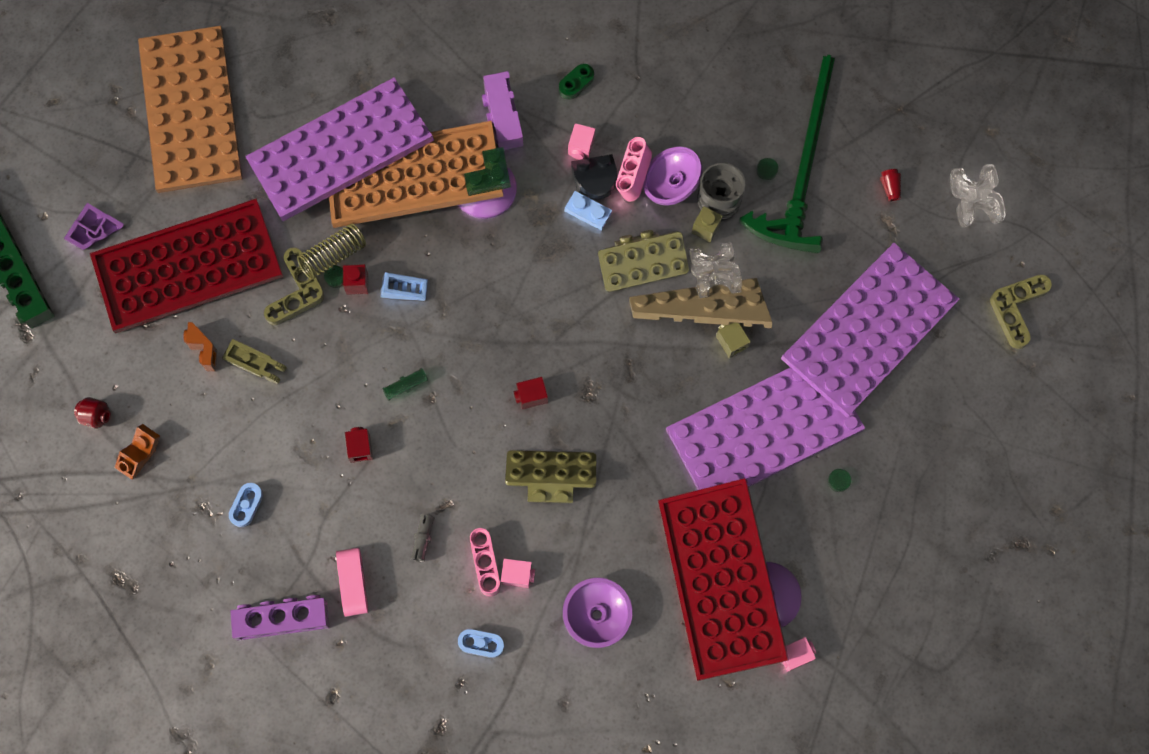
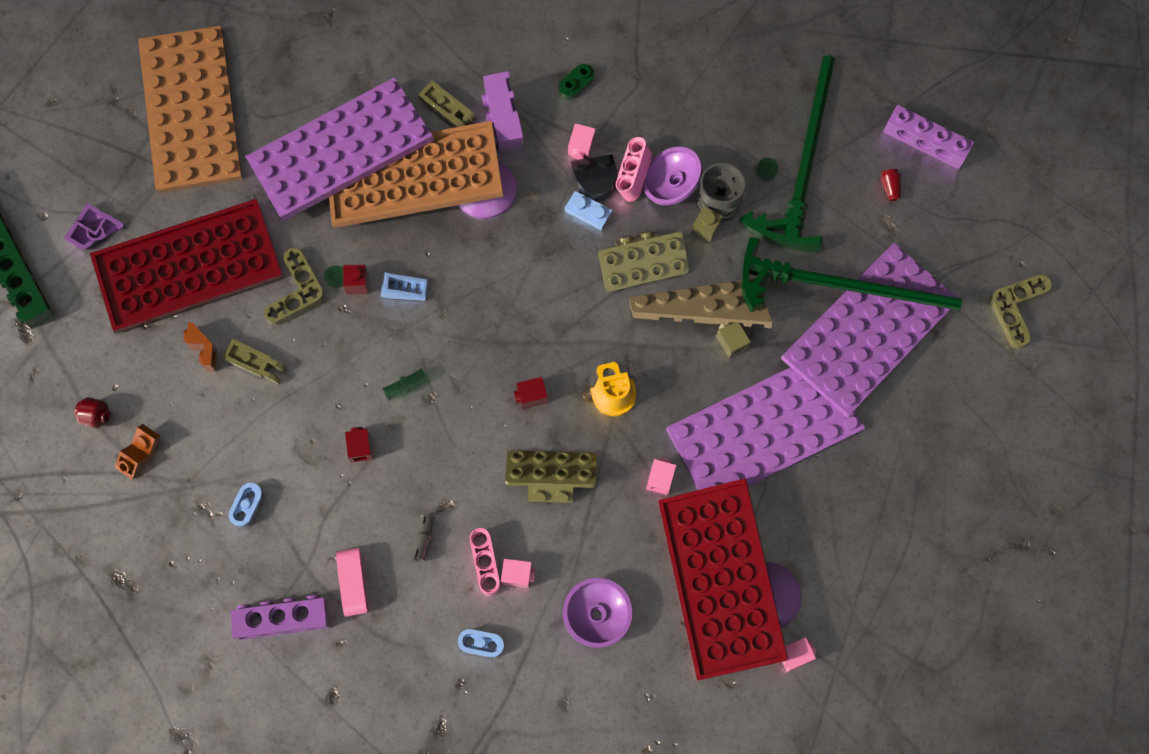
olive piece [297,223,366,280] -> none
clear green plate [464,147,511,196] -> none
clear piece [689,242,742,298] -> none
clear green tile [828,469,851,492] -> none
clear piece [950,164,1005,227] -> none
none -> olive plate [418,81,477,127]
none -> yellow container [590,362,636,416]
none -> bright pink brick [646,458,676,495]
none -> dark green piece [741,237,963,312]
none -> medium lavender brick [883,105,974,170]

